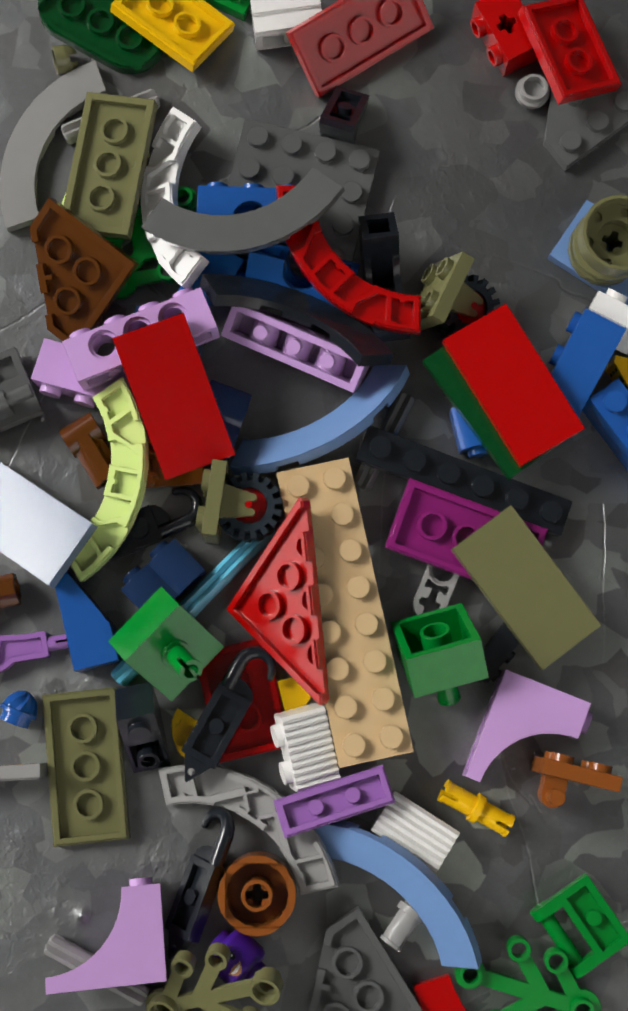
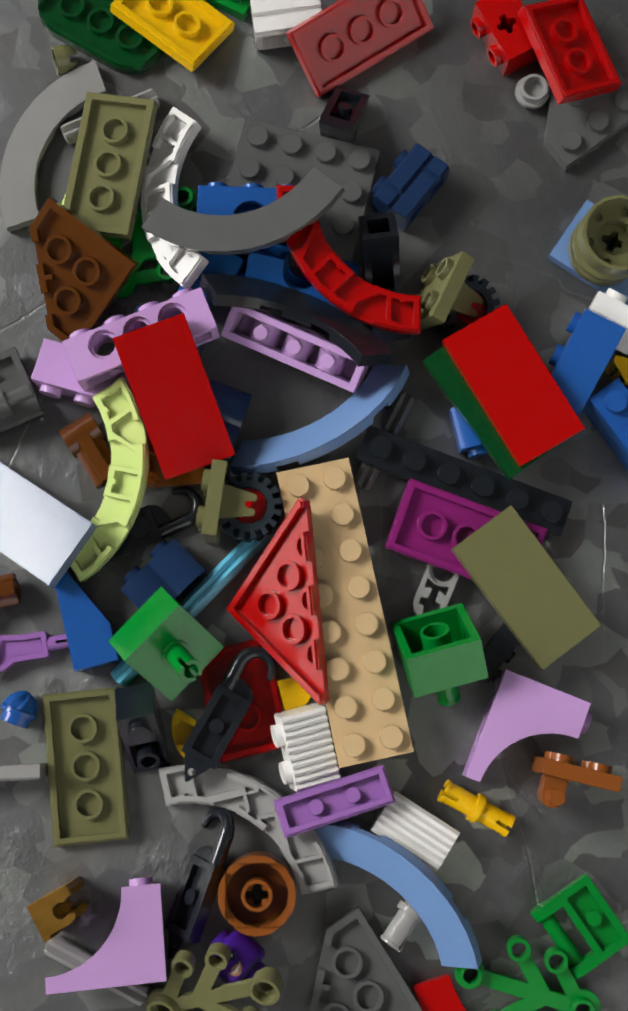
none -> pearl gold hinge [26,876,89,943]
none -> dark blue brick [371,143,450,231]

